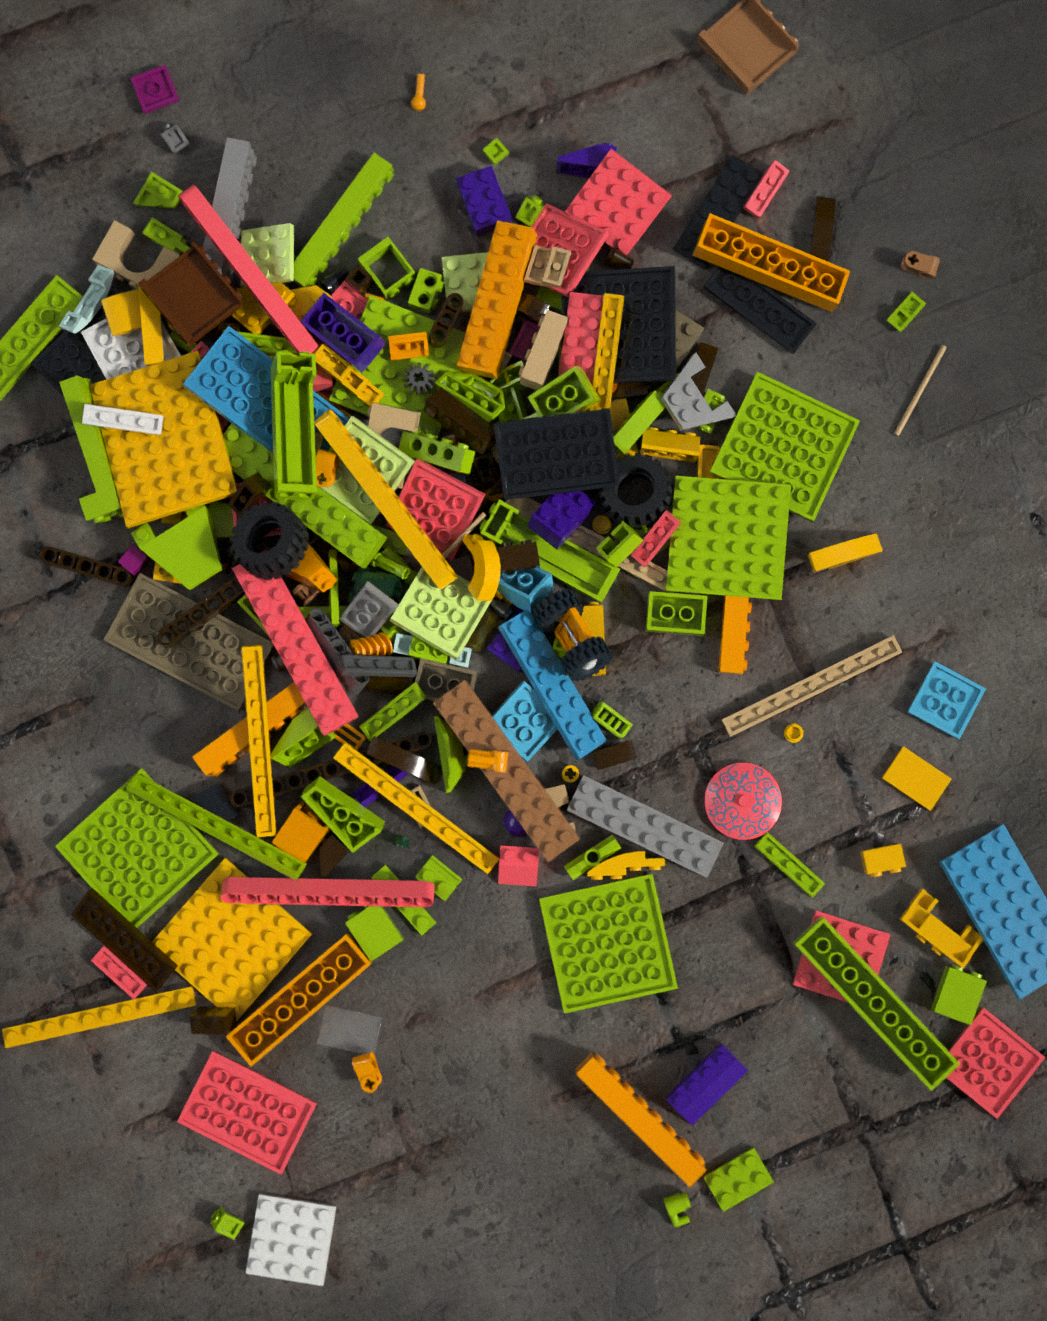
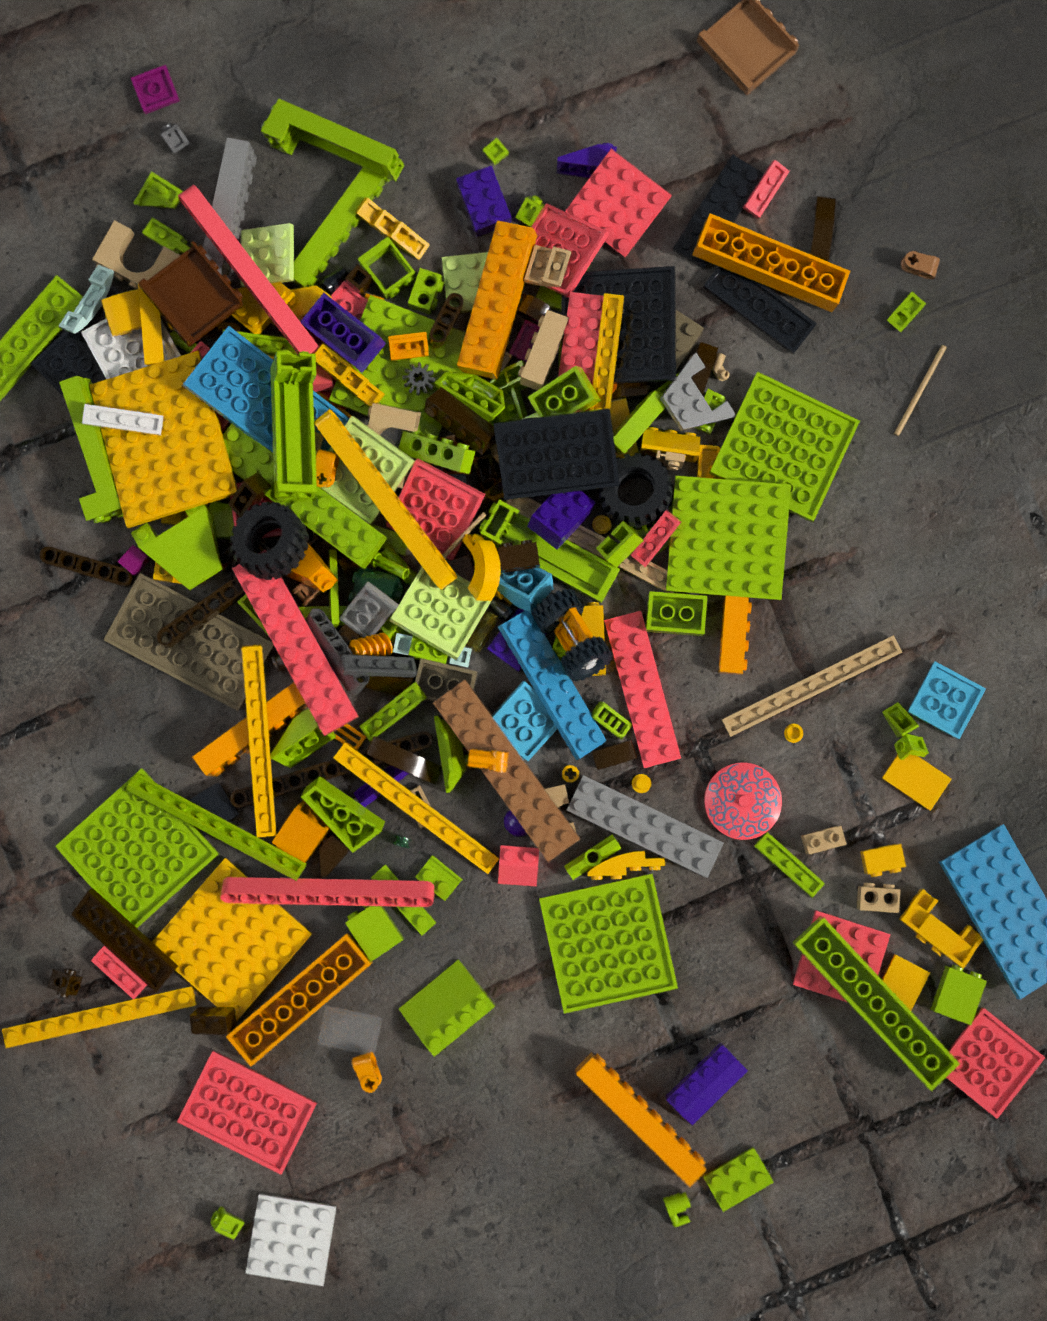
light orange bar [411,74,426,111] -> none
dark brown cone [605,247,634,269] -> none
yellow slope [808,533,883,573] -> none
none -> dark brown brick [47,968,83,998]
none -> lime brick [261,98,405,182]
none -> yellow slope [355,197,429,260]
none -> lime slope [399,959,495,1057]
none -> coral plate [604,611,681,768]
none -> yellow plate [632,774,651,793]
none -> tan plate [655,450,685,471]
none -> tan arm [712,353,729,381]
none -> tan brick [801,825,847,855]
none -> tan brick [857,883,900,913]
none -> lime slope [882,702,919,738]
none -> yellow tile [882,954,930,1011]
none -> lime bracket [894,734,929,760]

